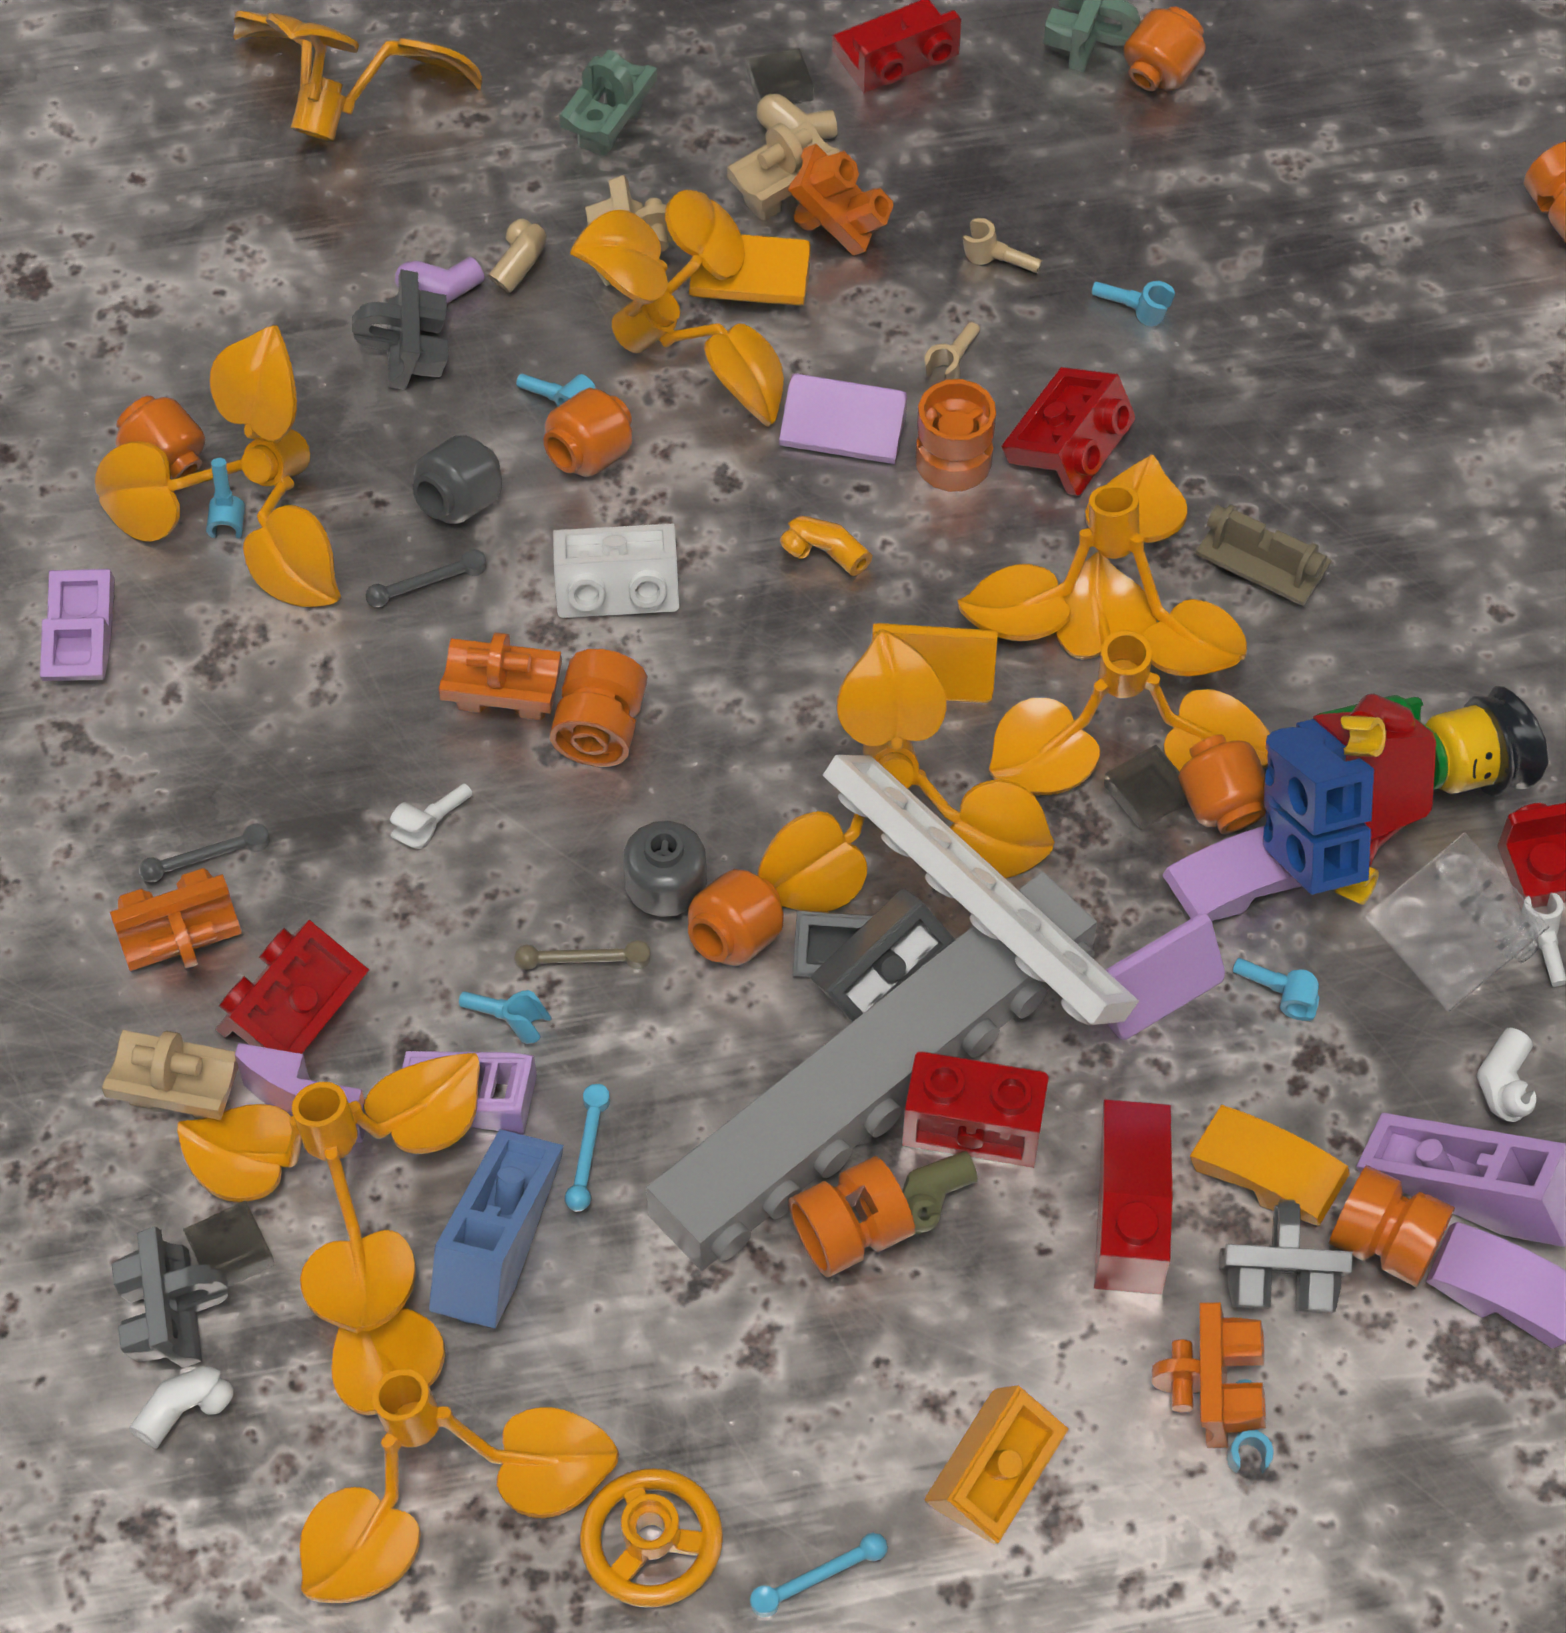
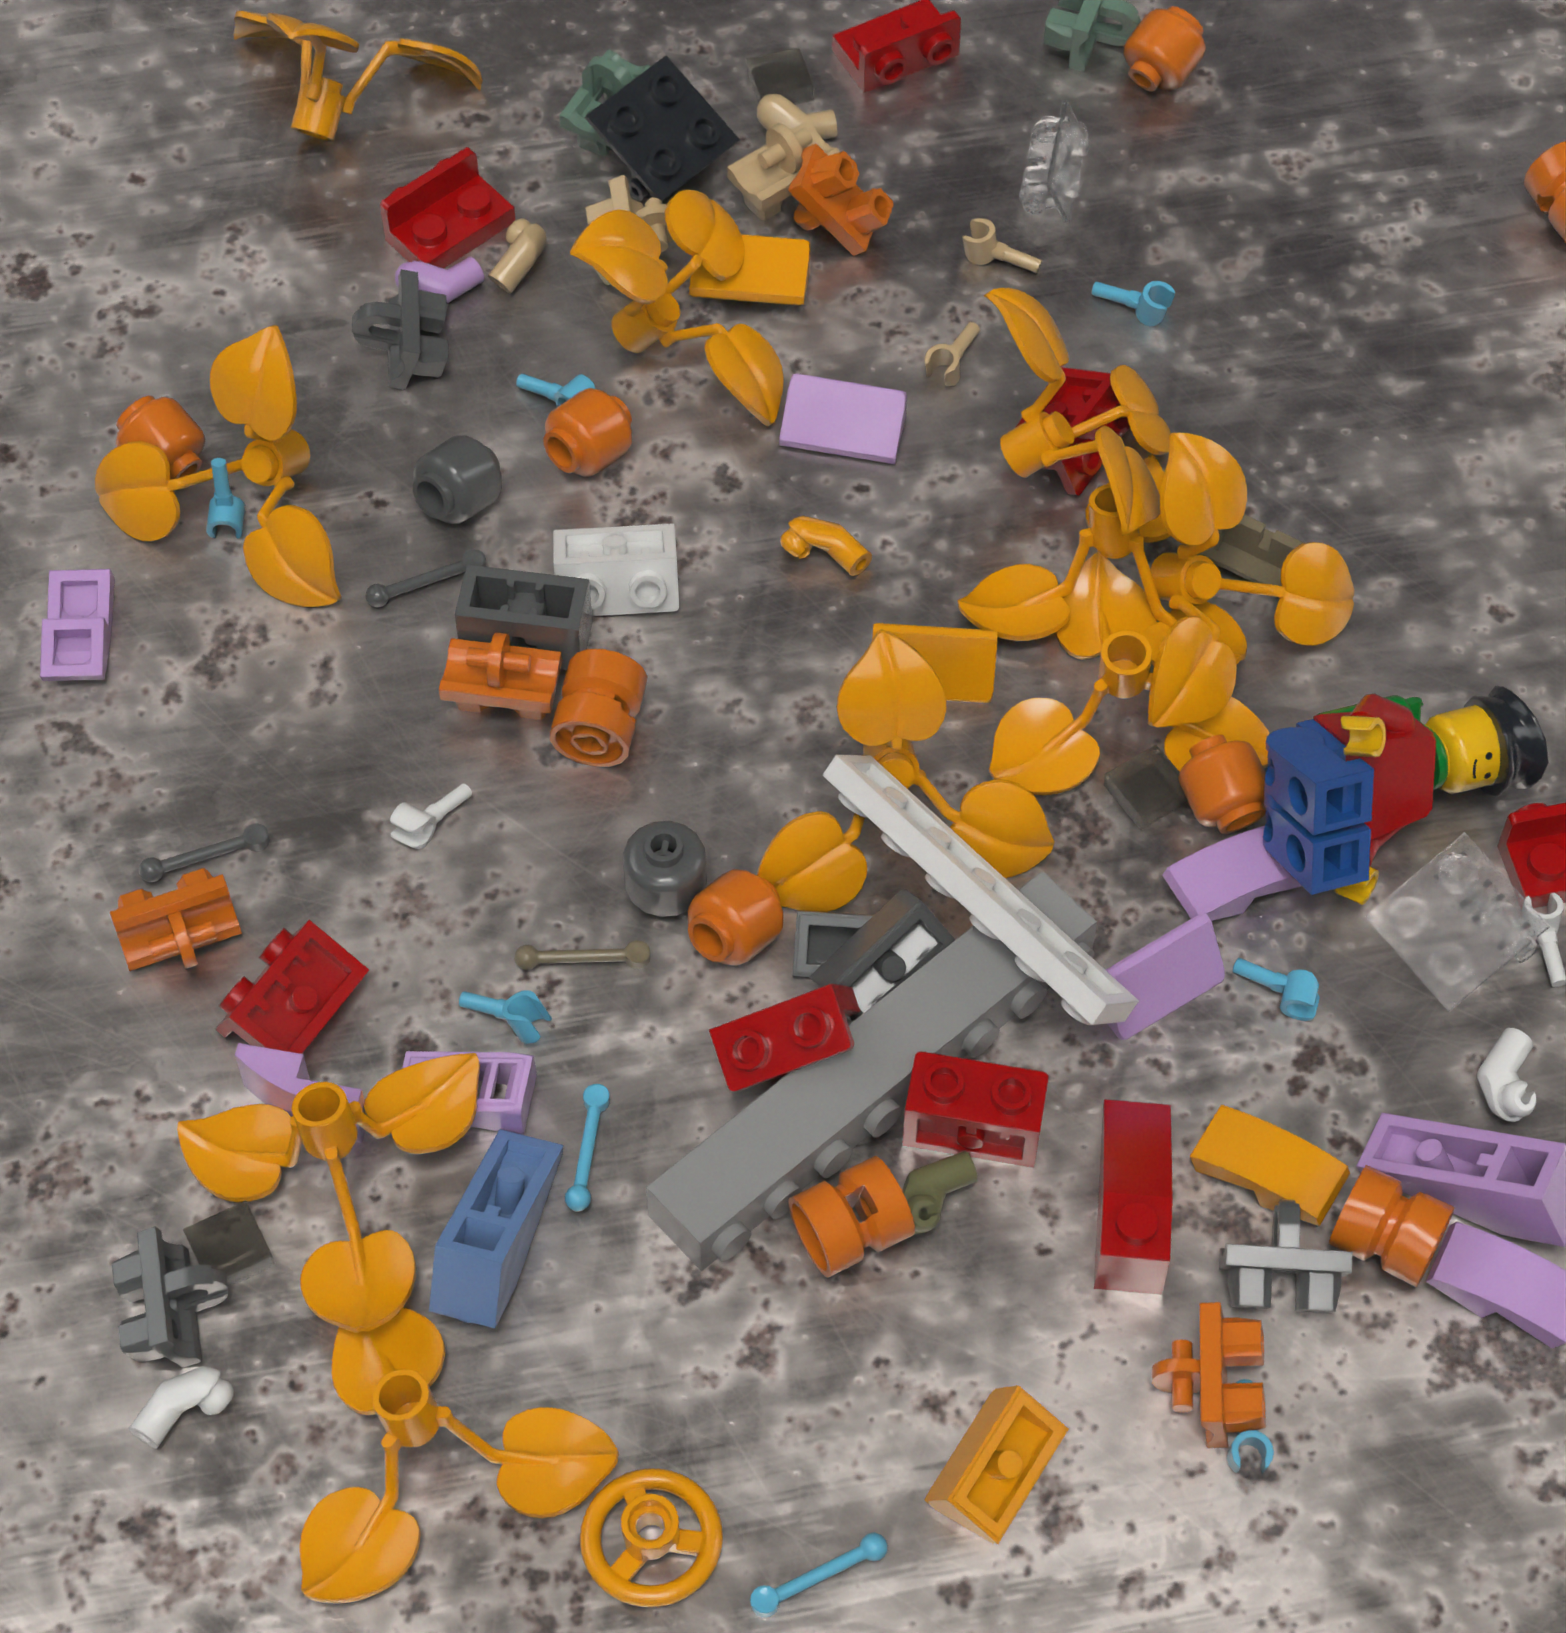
tan hips [102,1030,238,1120] -> none
orange wheel [915,379,996,492] -> none
none -> red bracket [380,147,516,269]
none -> dark grey brick [455,565,593,670]
none -> black hinge [585,55,740,202]
none -> red bracket [709,984,861,1092]
none -> light orange plant [983,288,1171,536]
none -> clear hinge [1019,100,1089,223]
none -> light orange plant [1148,432,1355,727]

